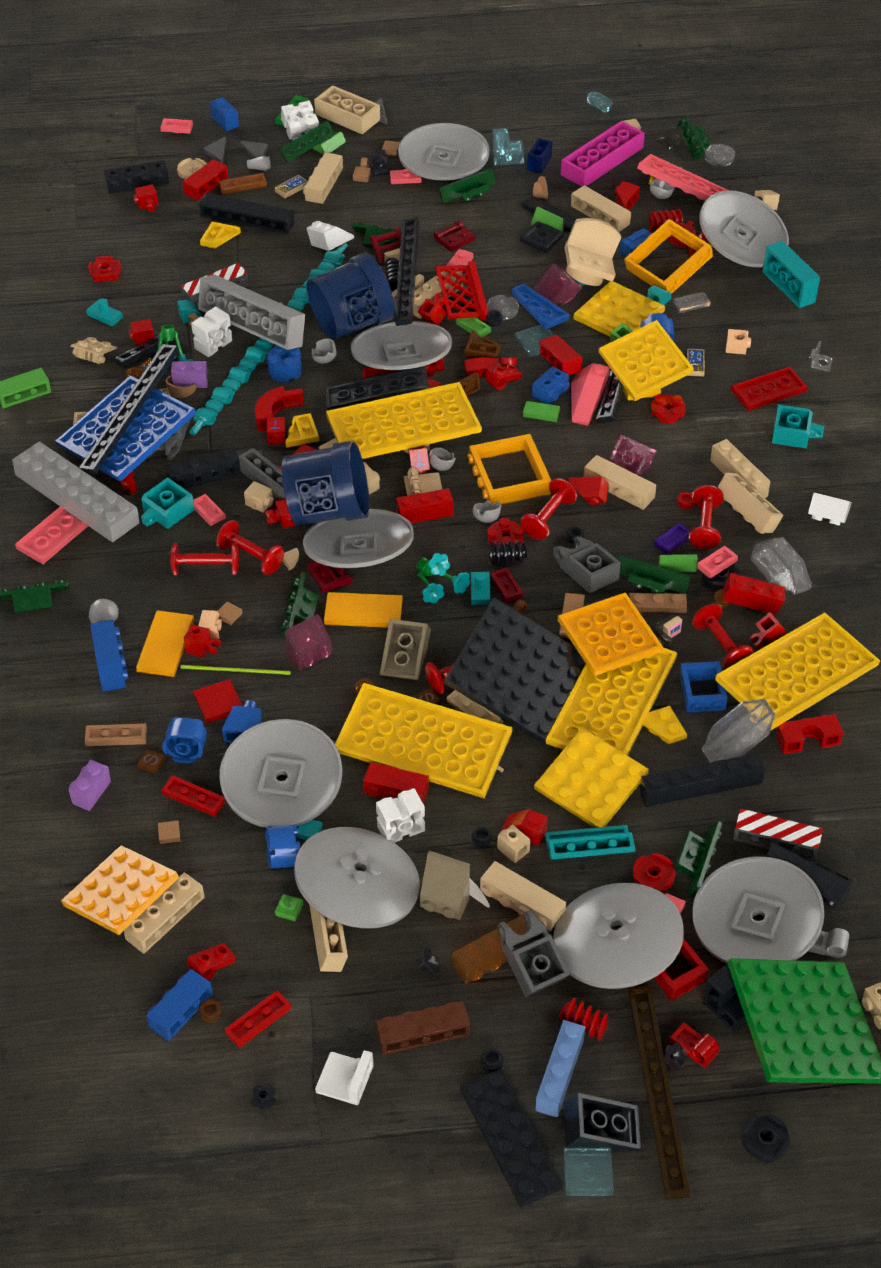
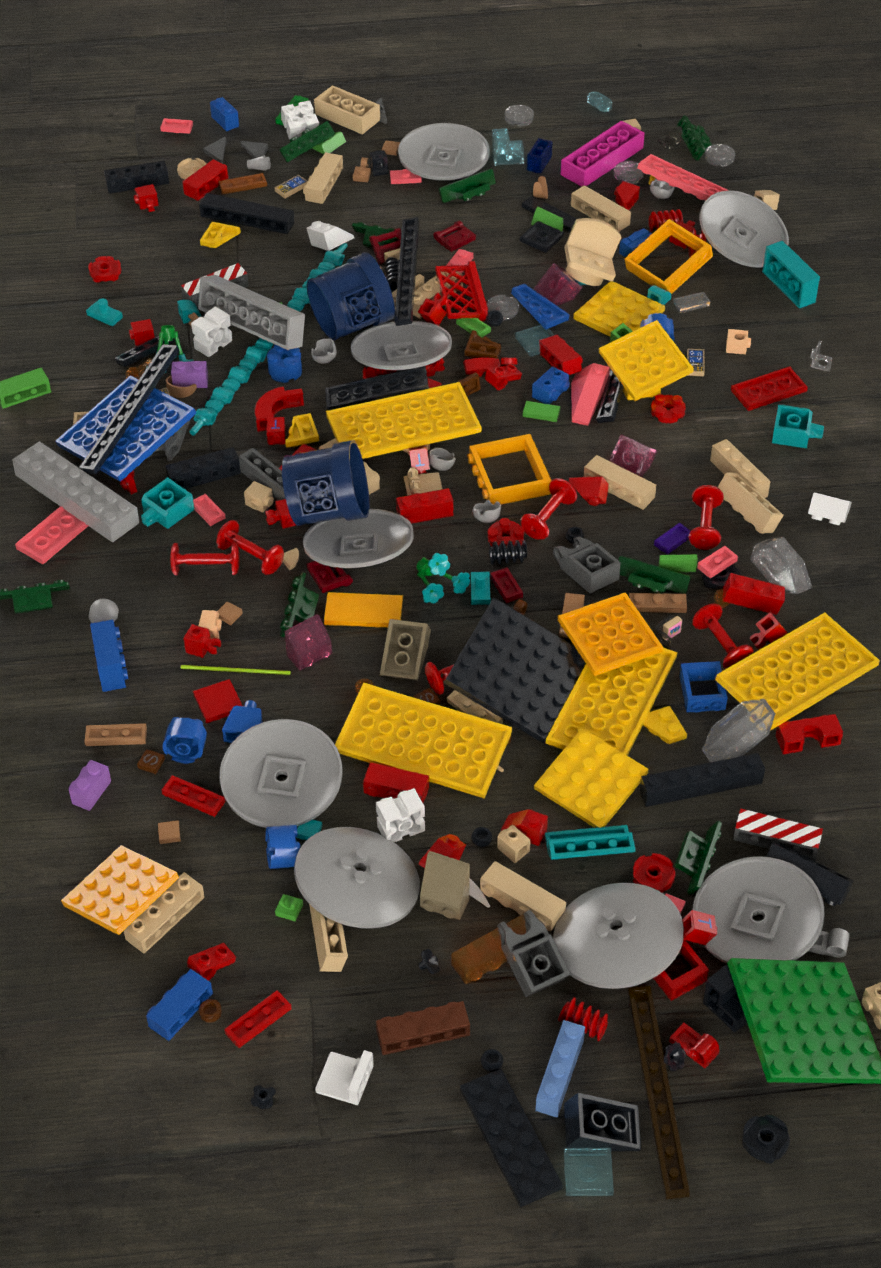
tan hinge [71,337,117,364] -> none
light orange tile [136,611,194,677] -> none
red tile [677,492,695,509] -> none
none -> red slope [419,834,466,868]
none -> clear tile [505,105,534,126]
none -> clear tile [614,161,644,184]
none -> red brick [682,910,717,945]

